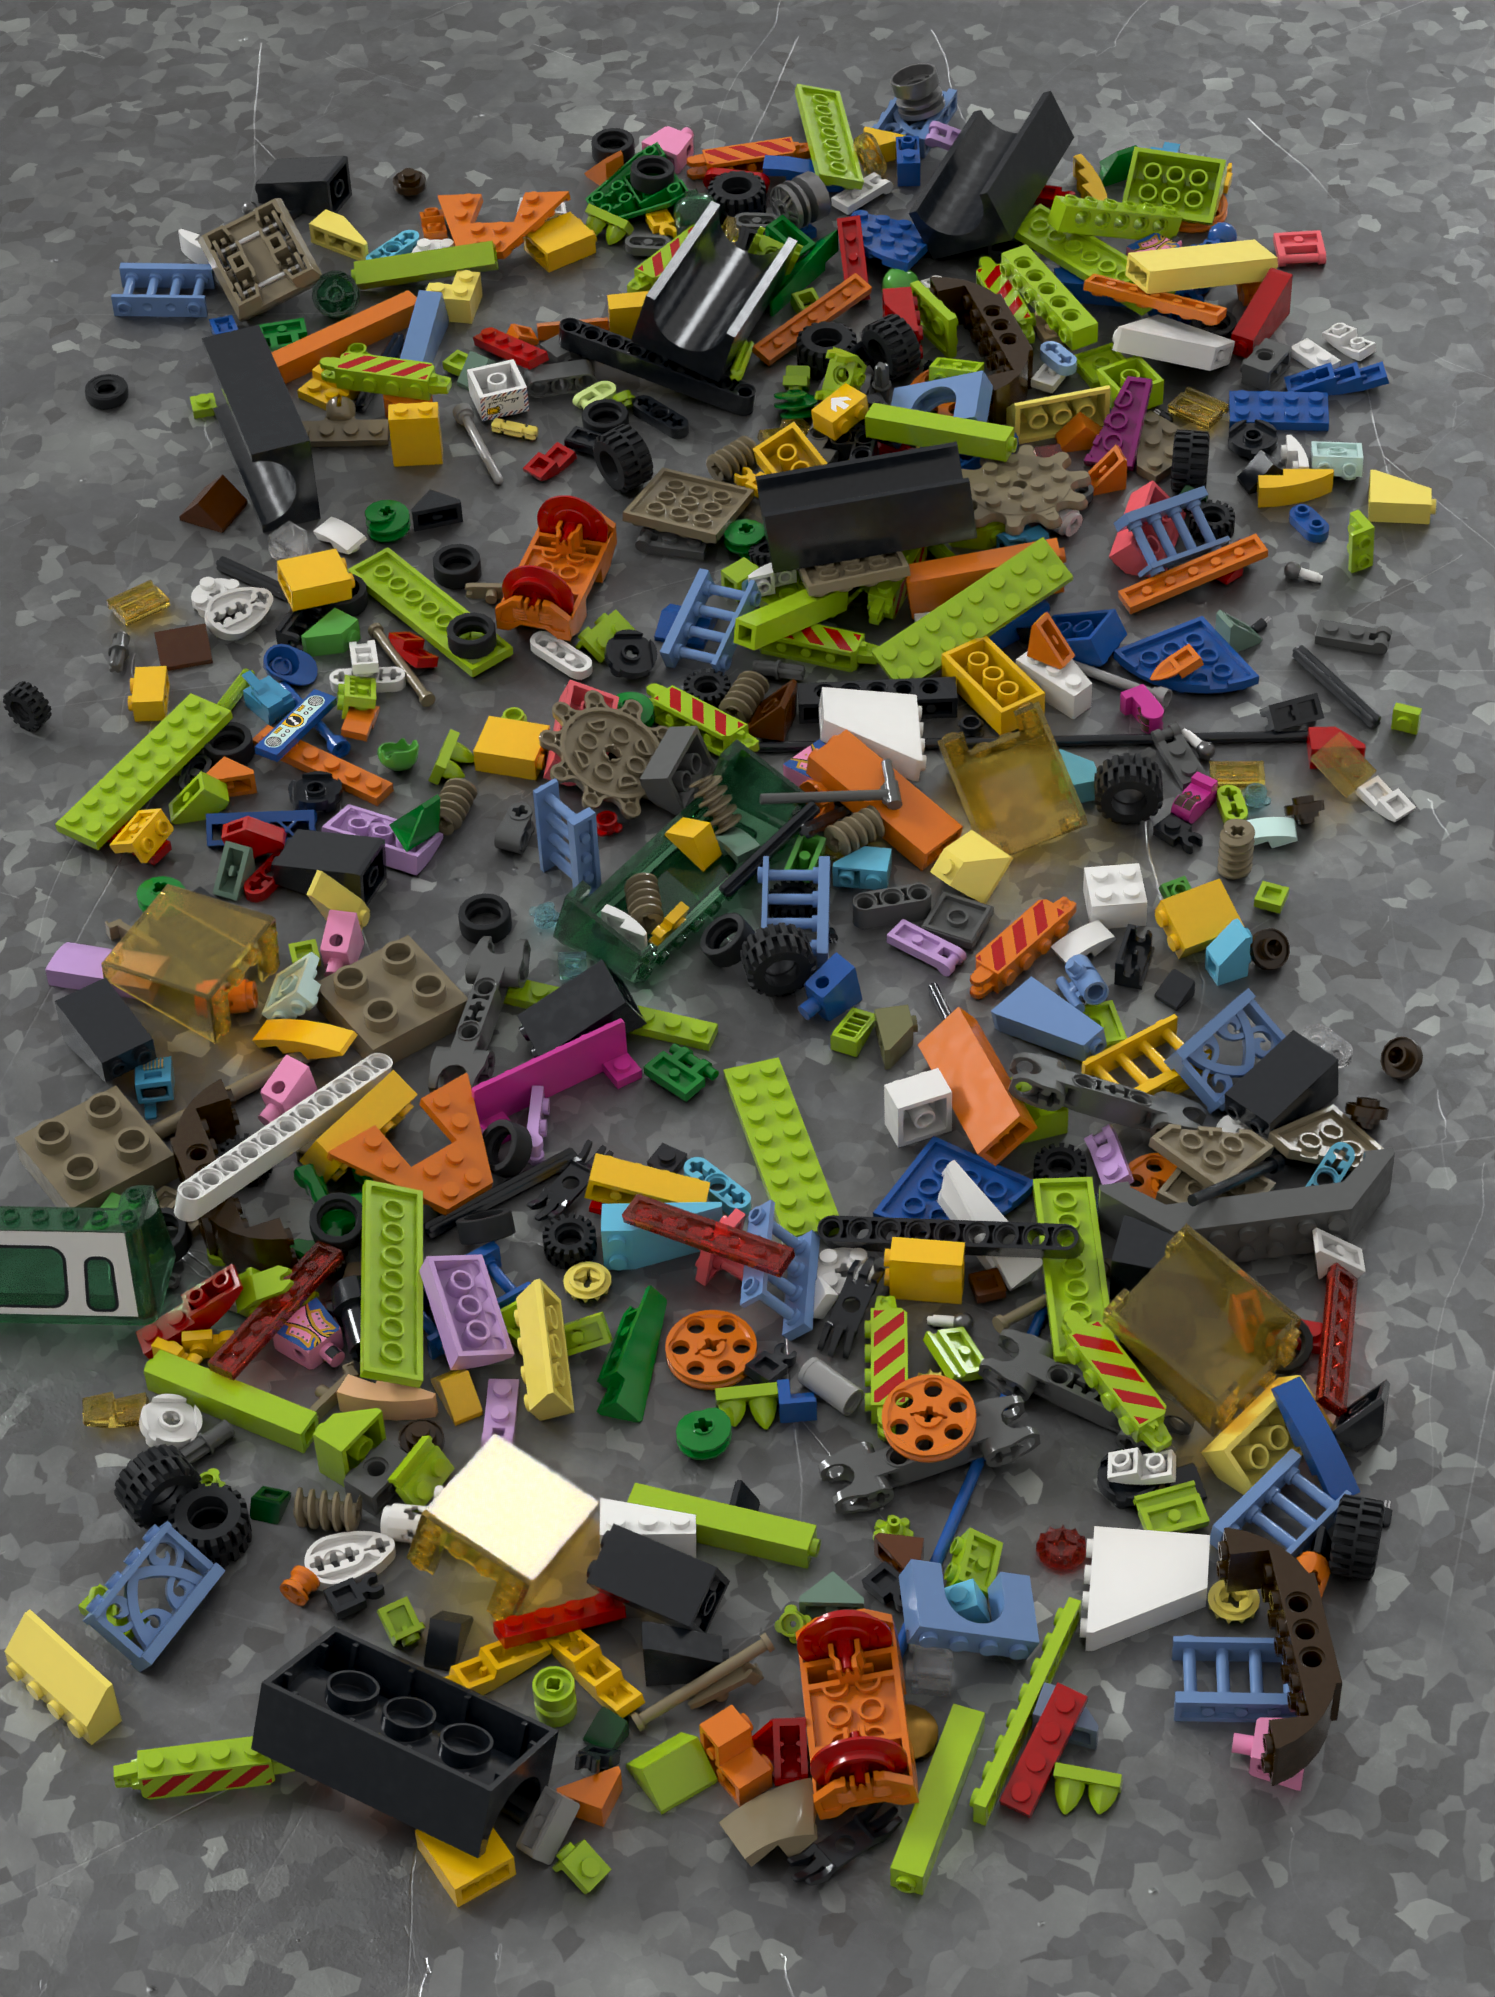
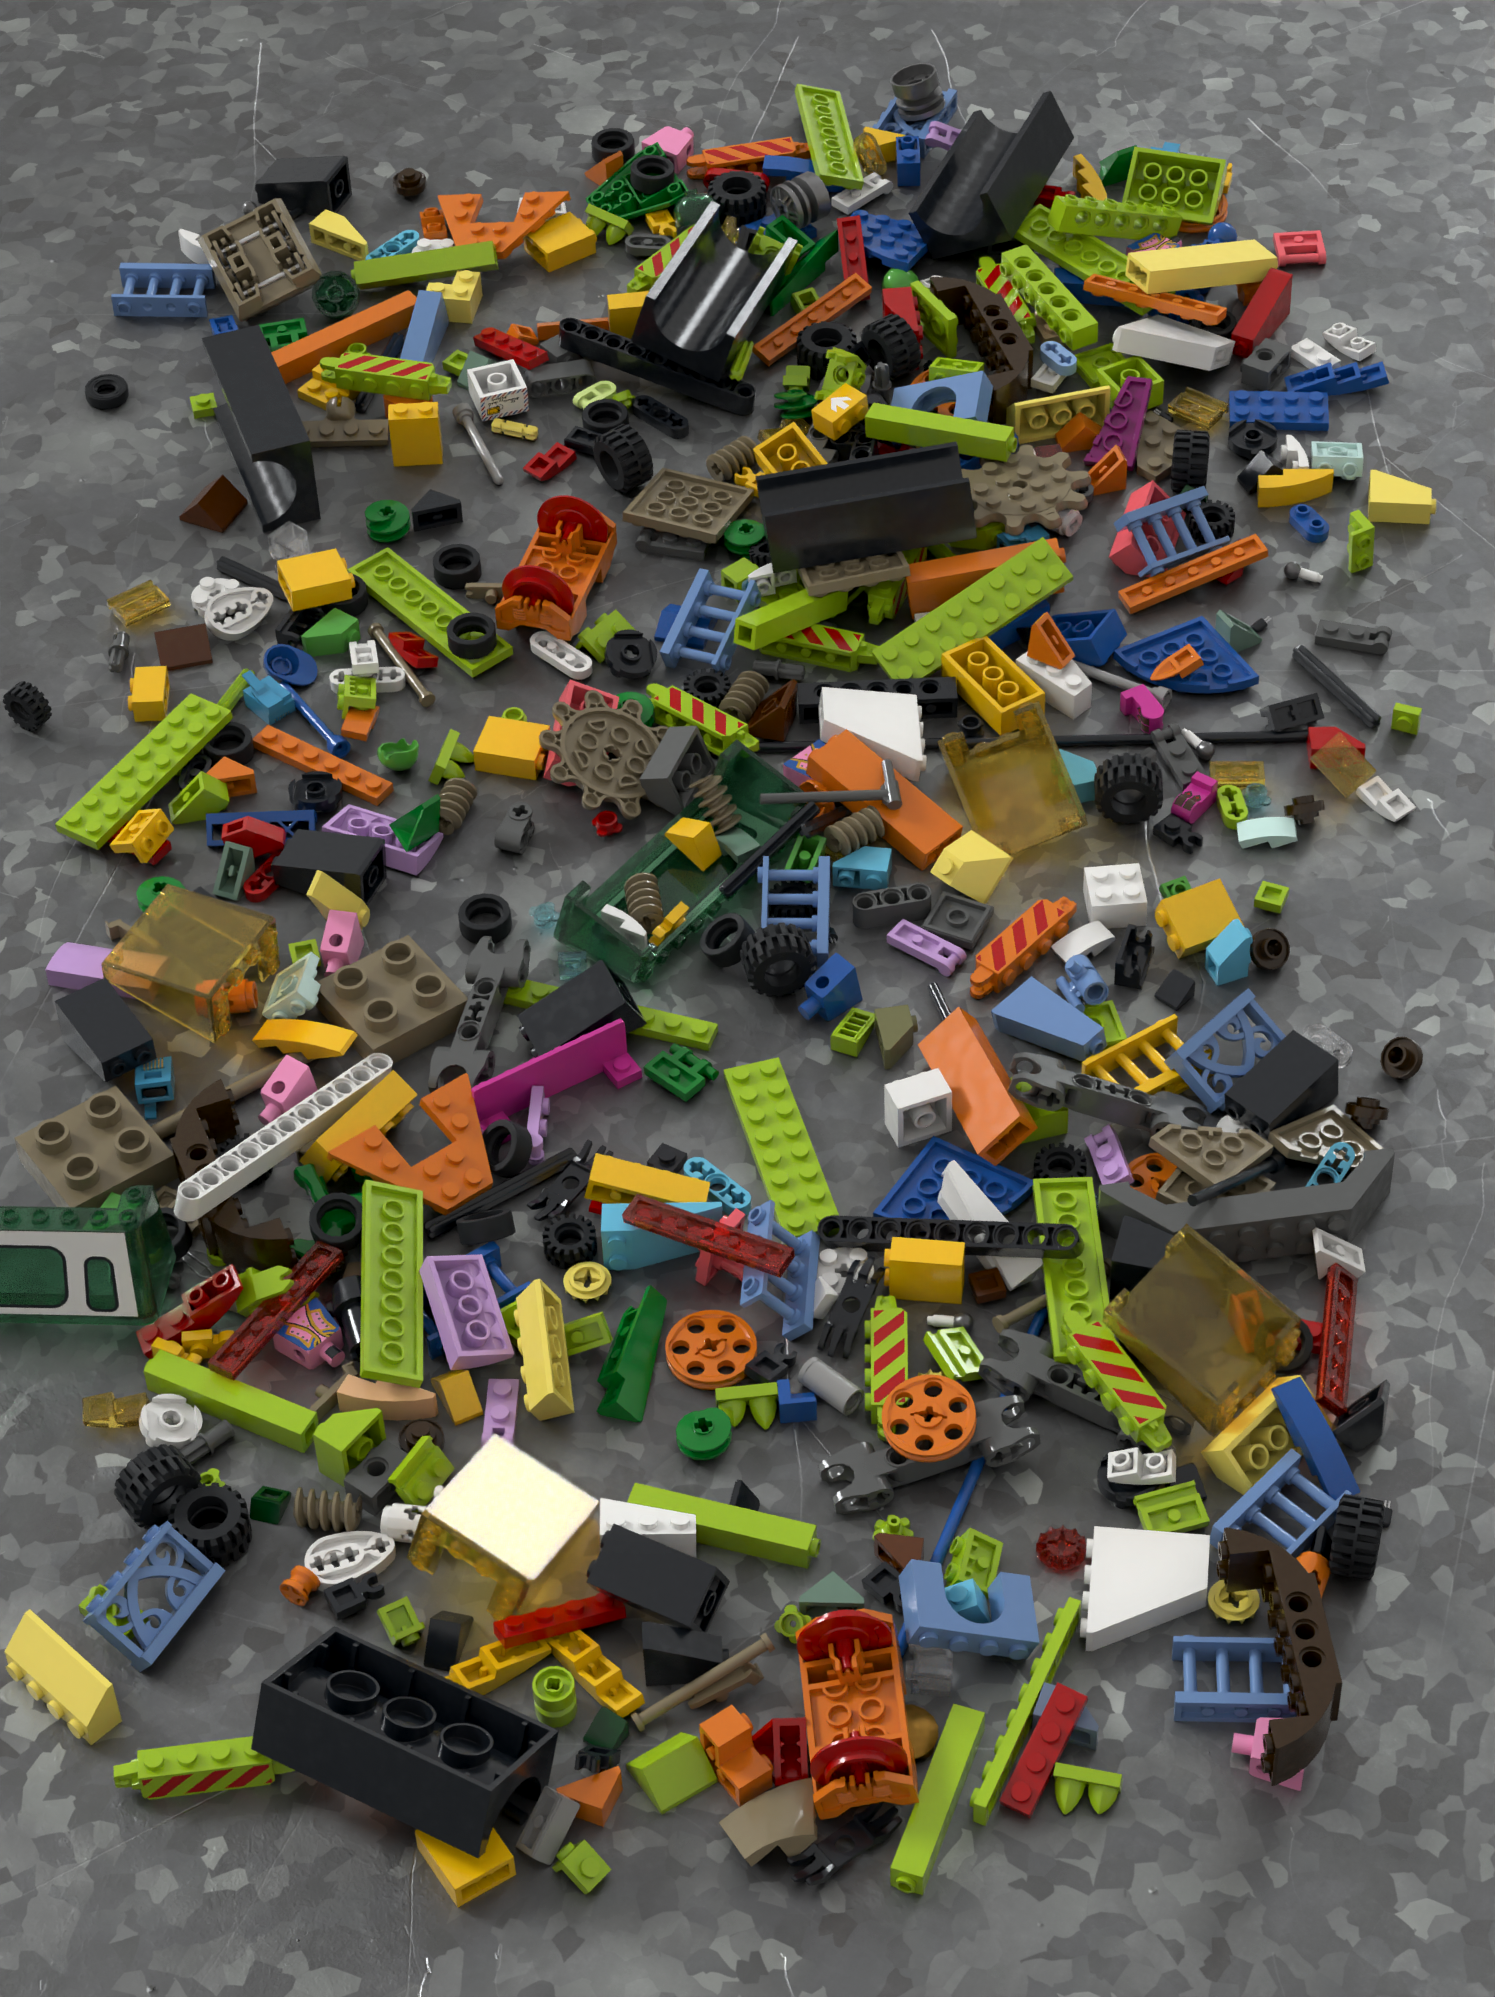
tile [255,689,337,762] -> none
white slope [313,517,367,554] -> none
medium blue fence [533,778,602,905] -> none
dark grey plate [734,212,779,235] -> none
dark tan piece [1217,819,1255,880] -> none

